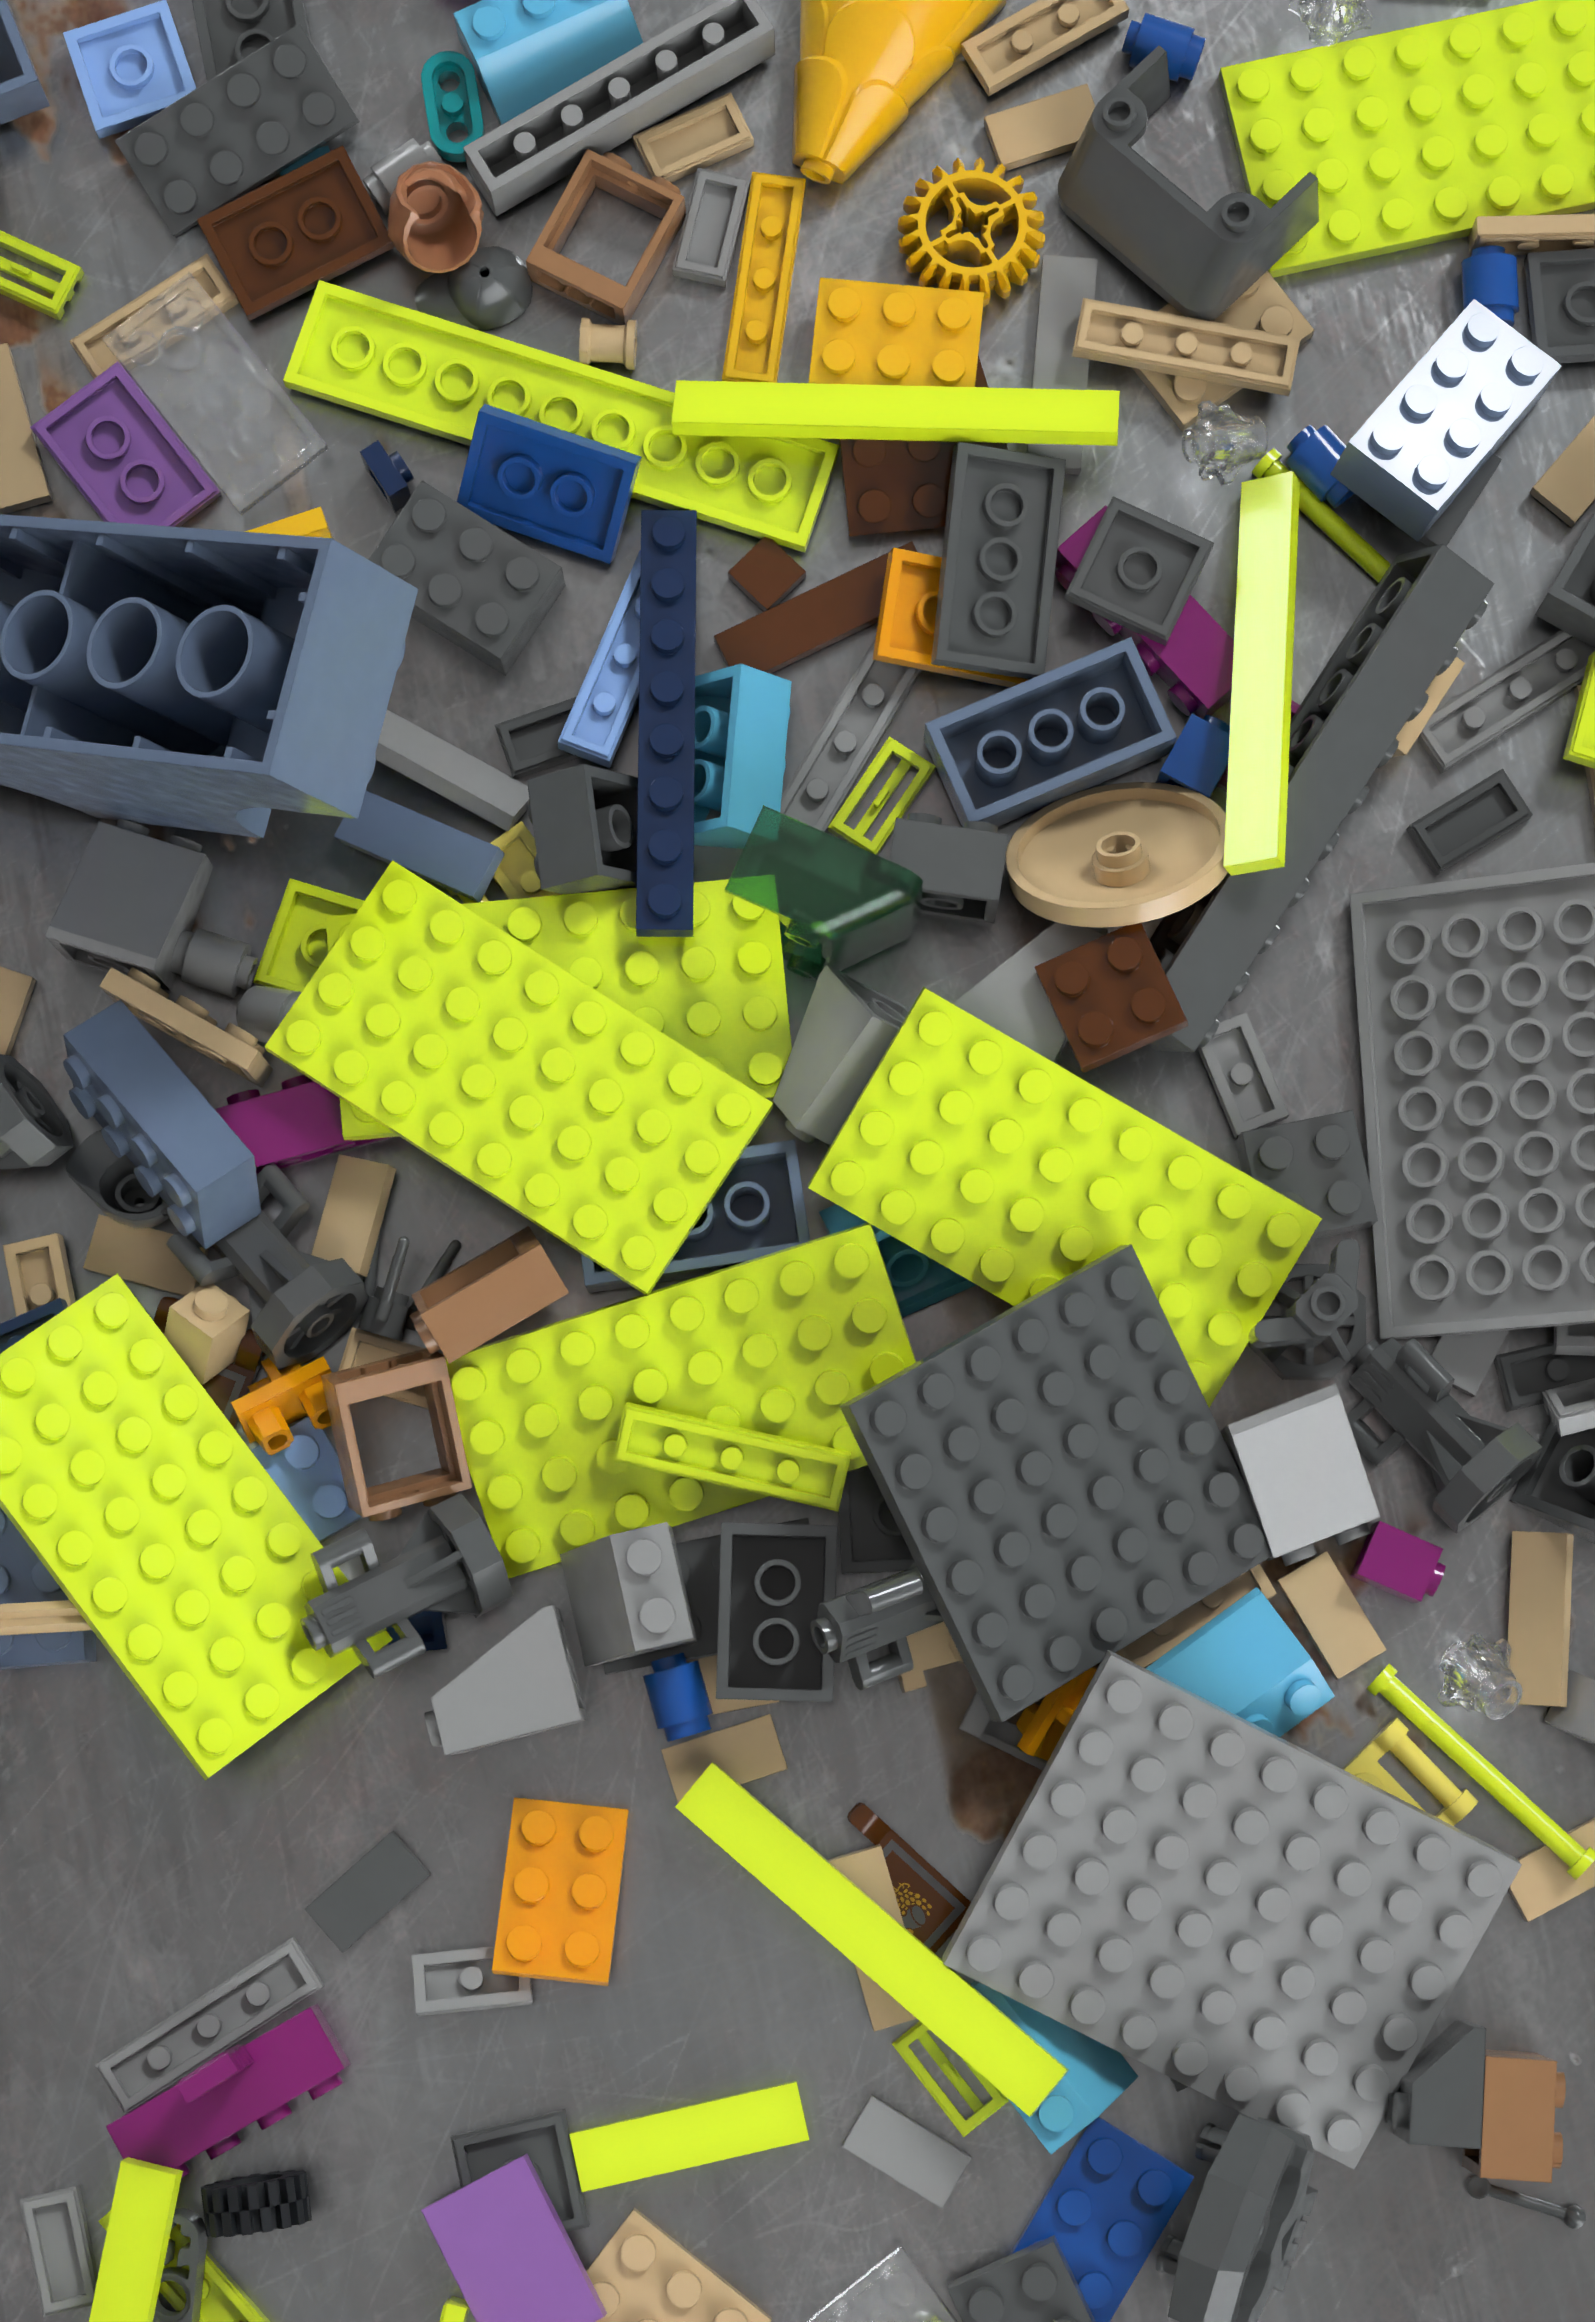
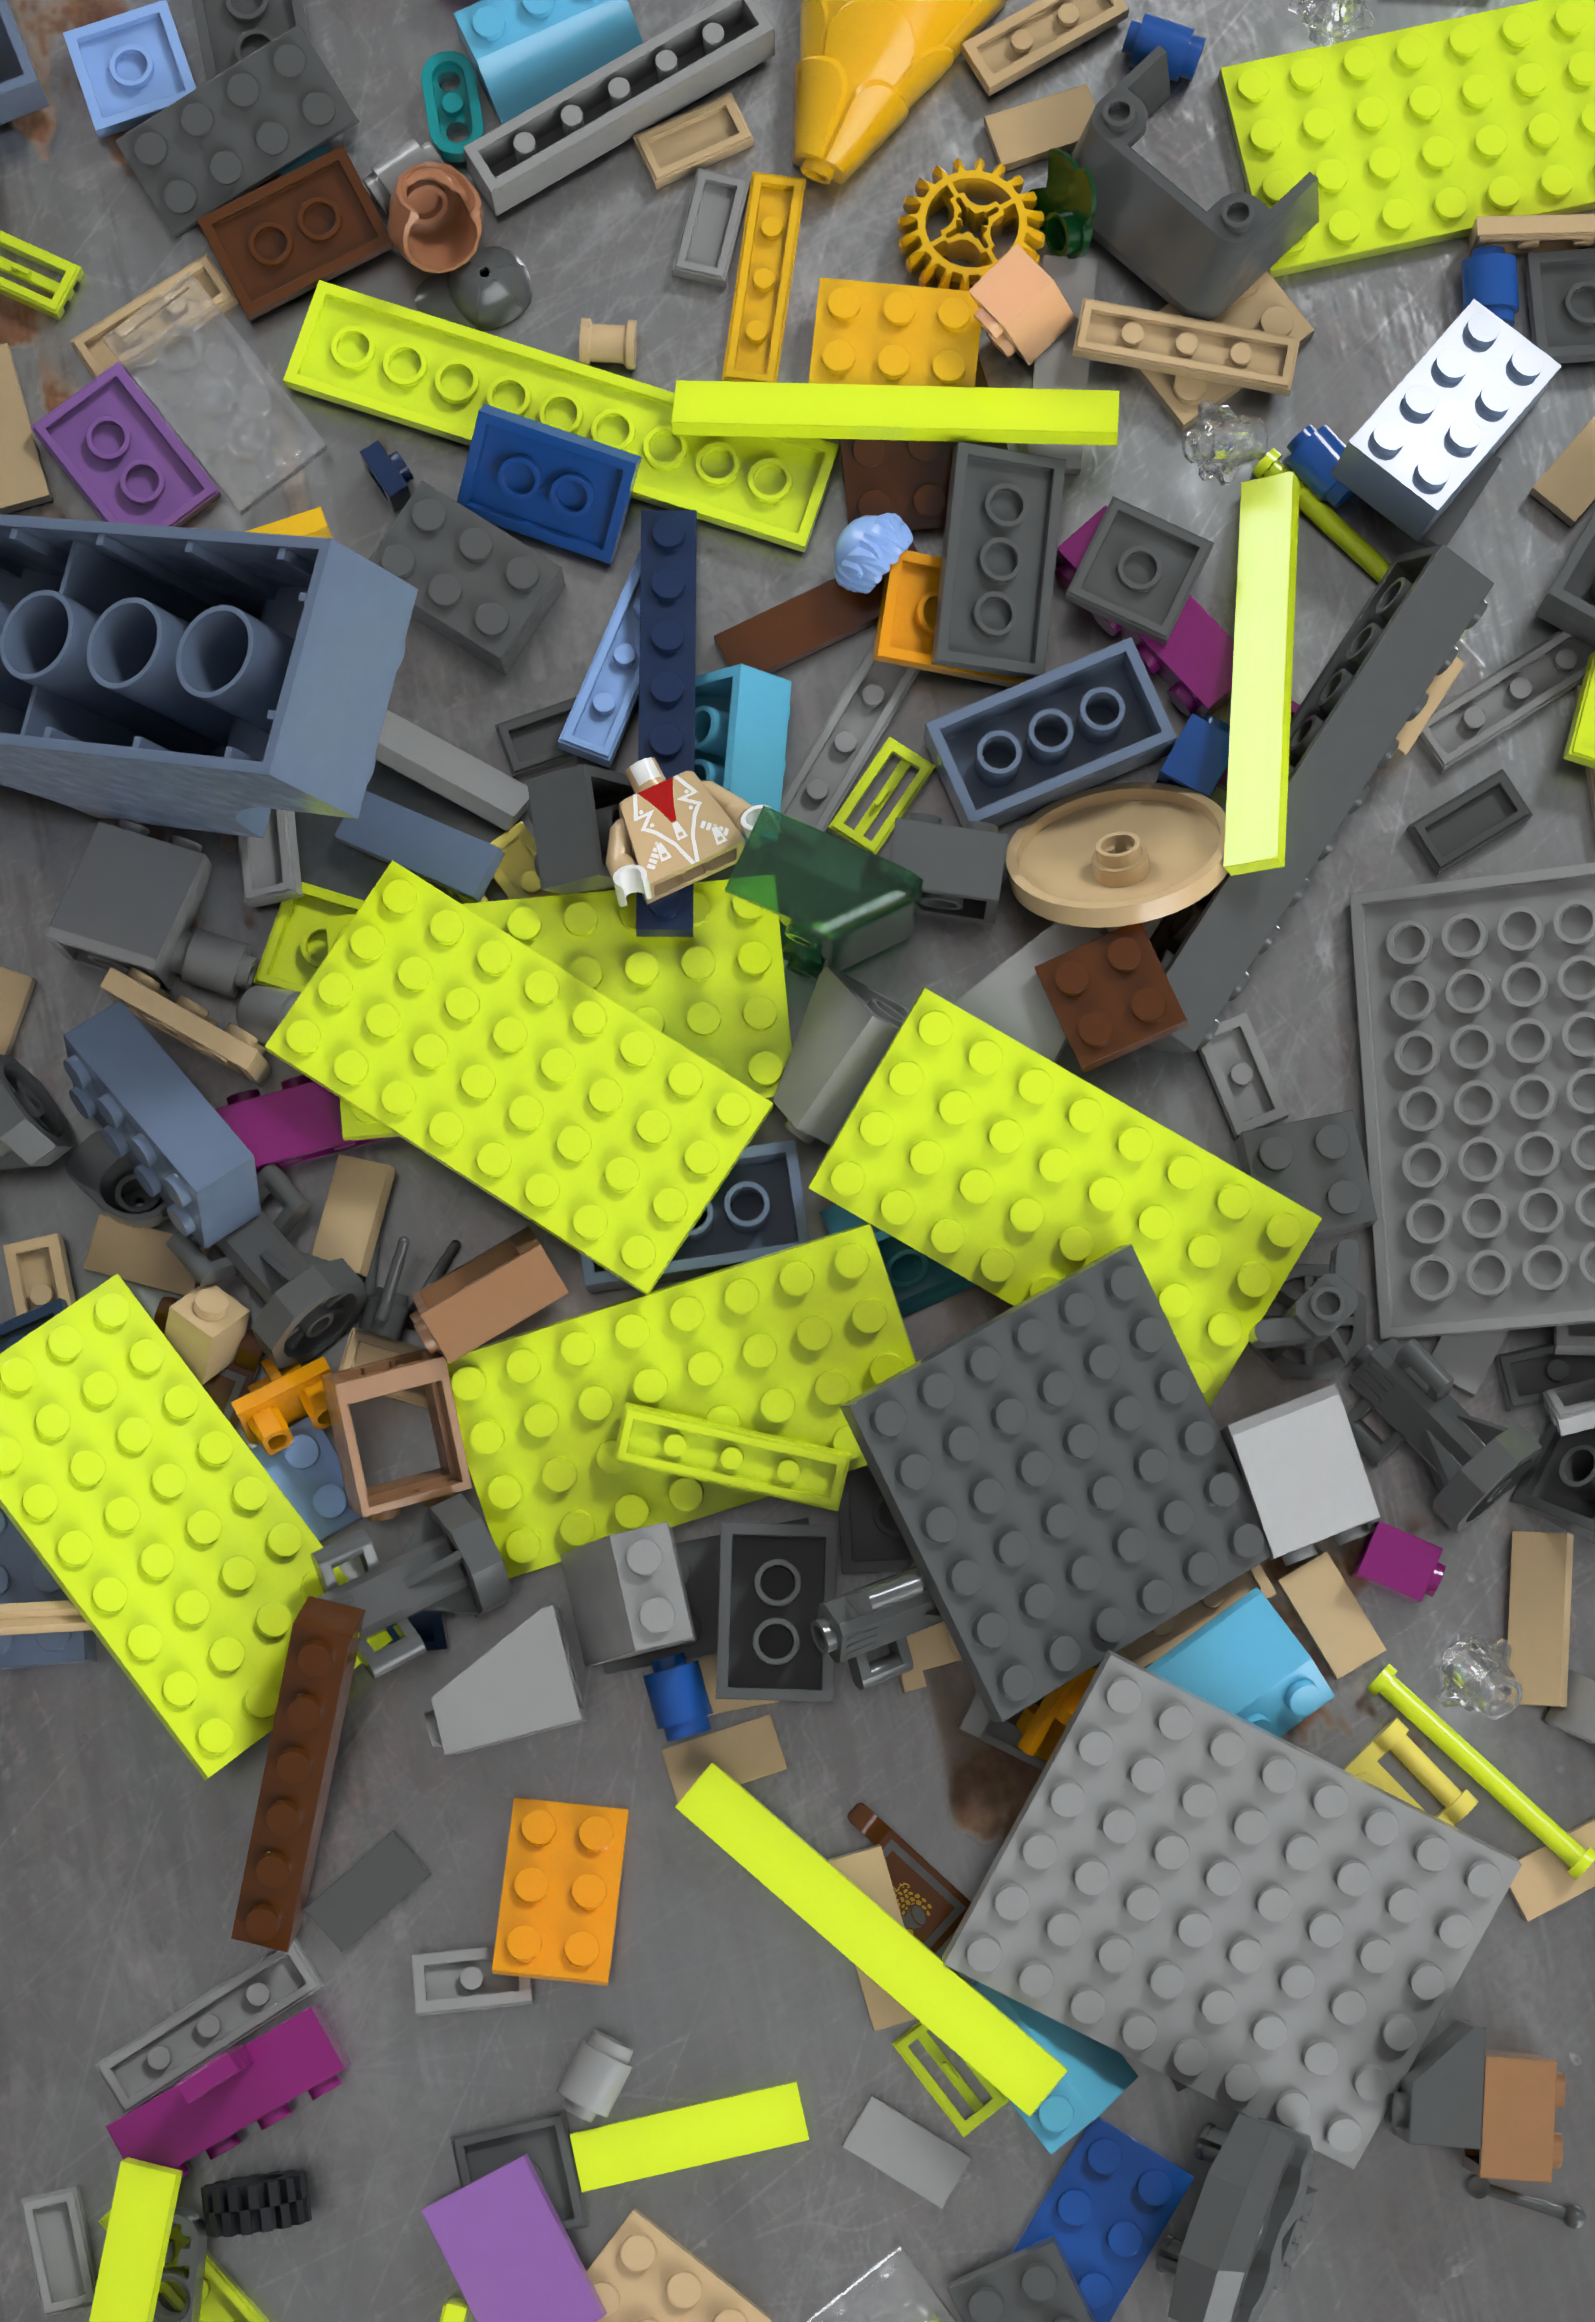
medium nougat window [526,149,686,325] -> none
reddish brown tile [728,537,806,612] -> none
none -> reddish brown brick [231,1596,366,1952]
none -> light grey tile [237,809,303,908]
none -> light grey brick [556,2029,635,2122]
none -> tan torso [606,757,782,907]
none -> light blue hair [833,513,913,594]
none -> light nougat brick [968,244,1077,366]
none -> dark green plate [1028,148,1097,259]

